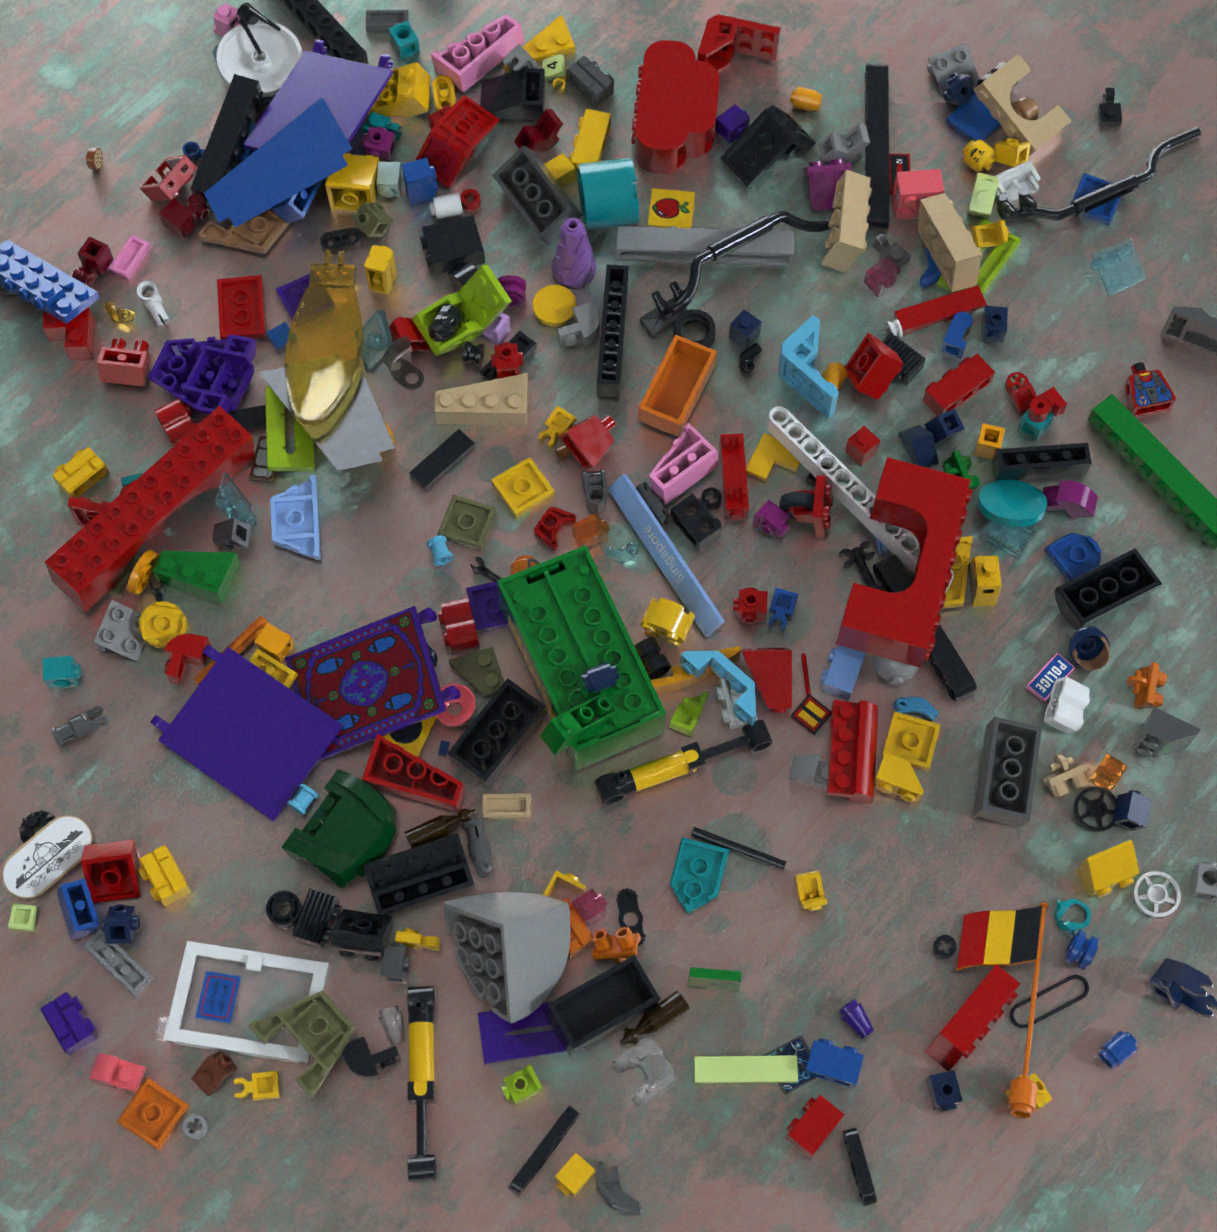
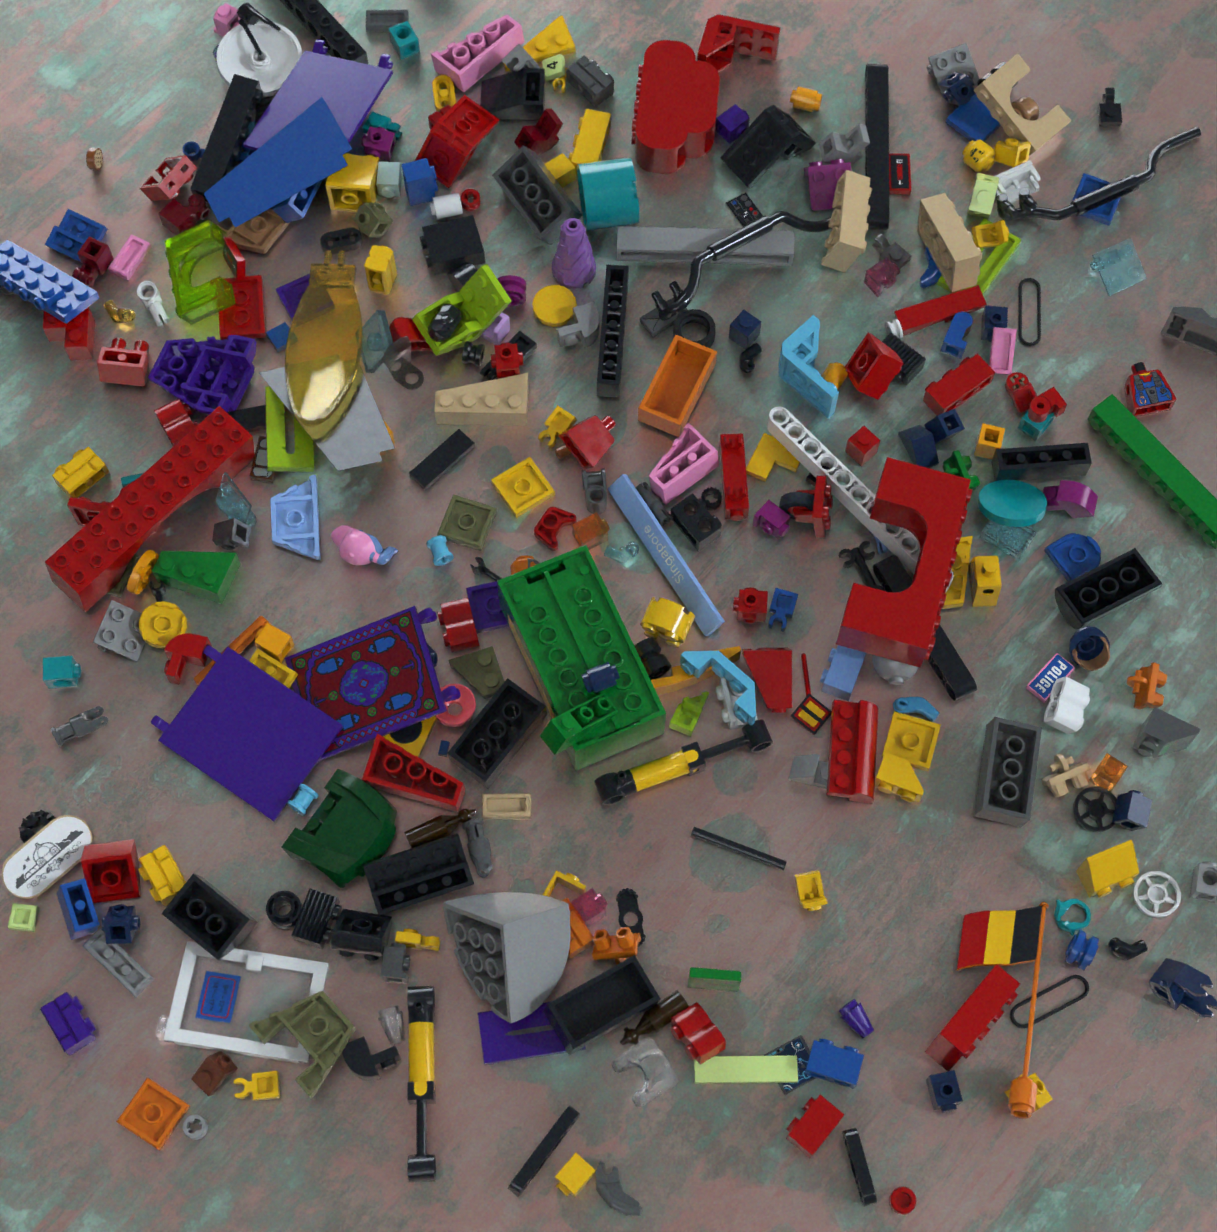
coral brick [89,1053,146,1093] -> none
yellow slope [367,62,431,117] -> none
lime brick [501,1064,543,1105] -> none
yellow tile [648,188,695,228] -> none
teal tile [669,837,730,914] -> none
coral piece [891,169,945,220] -> none
black bush [933,935,957,959] -> none
blue brick [1098,1031,1137,1069] -> none
none -> blue slope [45,209,108,262]
none -> black slope [162,873,258,960]
none -> clear neon green arch [165,220,236,325]
none -> red tile [223,236,246,280]
none -> bright pink hair [331,525,398,566]
none -> red brick [670,1002,726,1065]
none -> black sticker [726,192,763,227]
none -> red tile [889,1187,917,1215]
none -> bright pink tile [989,327,1017,374]
none -> black piece [1019,278,1041,346]
none -> black arm [1108,937,1148,960]

